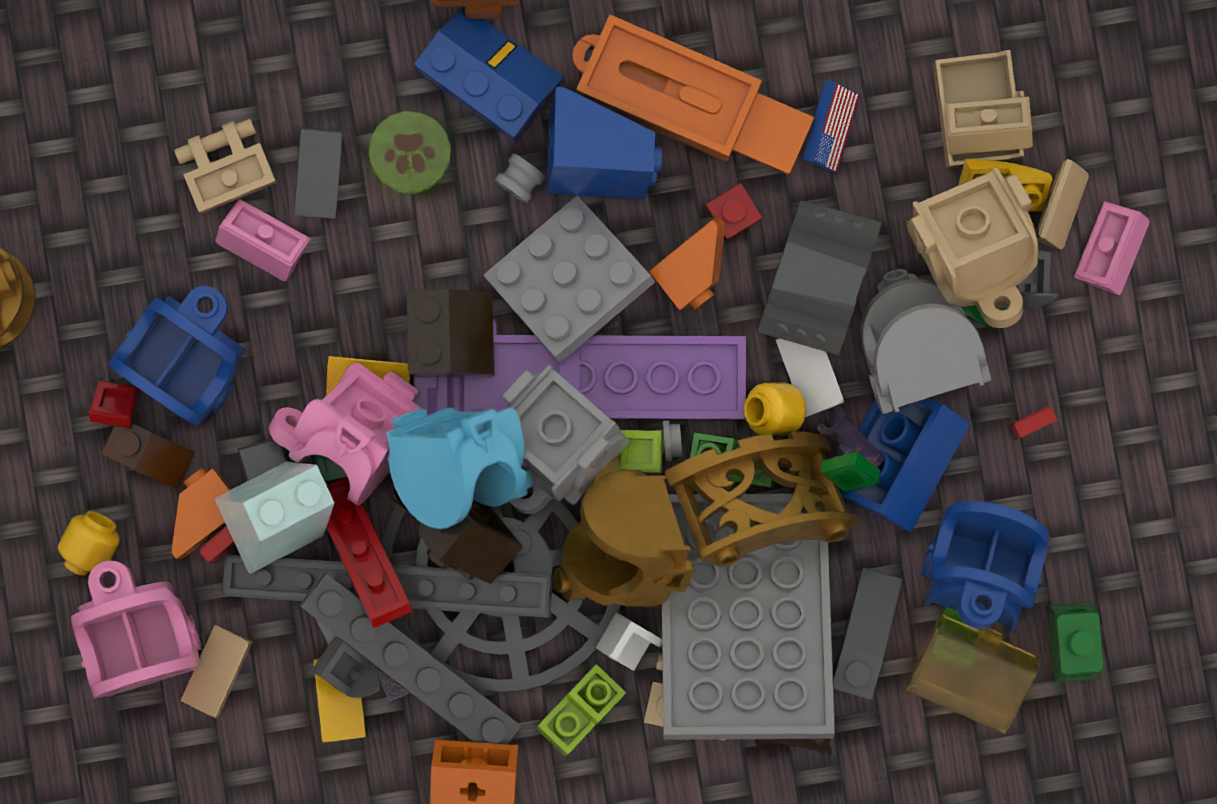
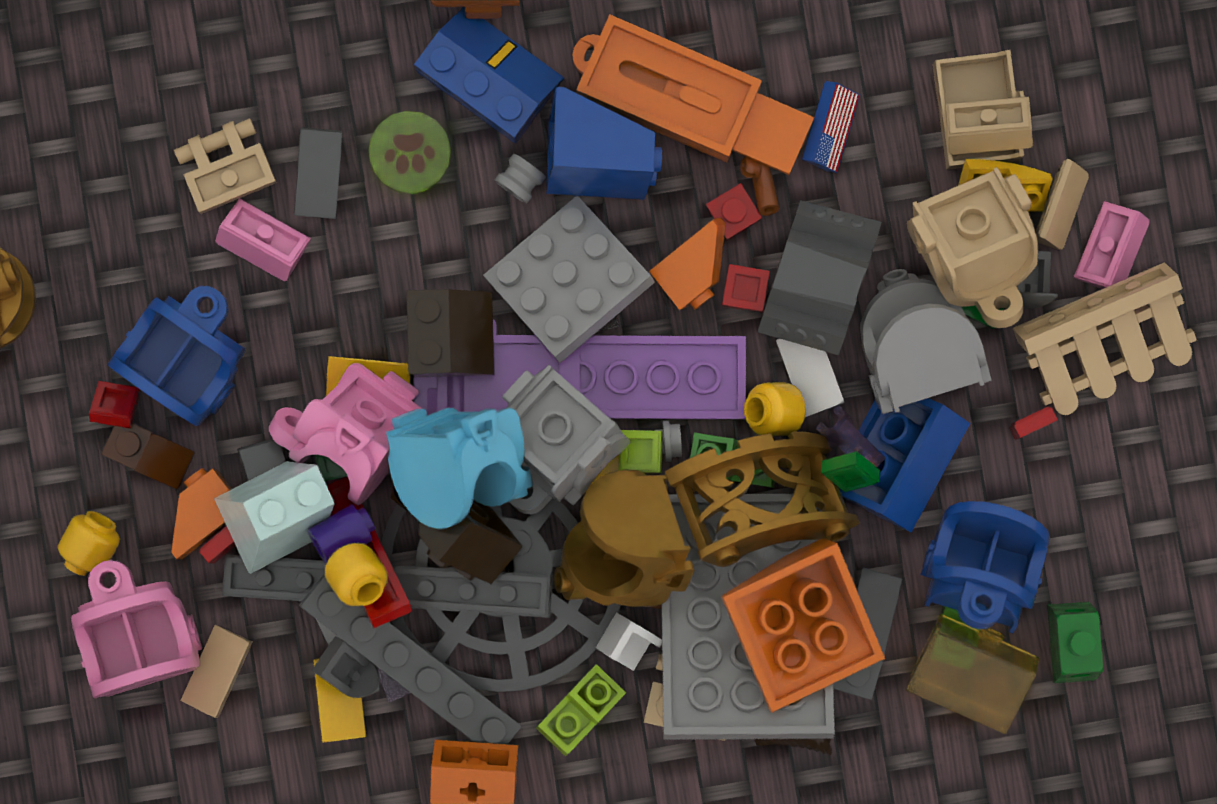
none -> dark purple brick [307,504,375,564]
none -> yellow head [325,543,388,606]
none -> orange slope [721,538,885,712]
none -> red plate [722,264,770,313]
none -> dark orange arm [740,156,780,216]
none -> tan fence [1013,262,1197,415]

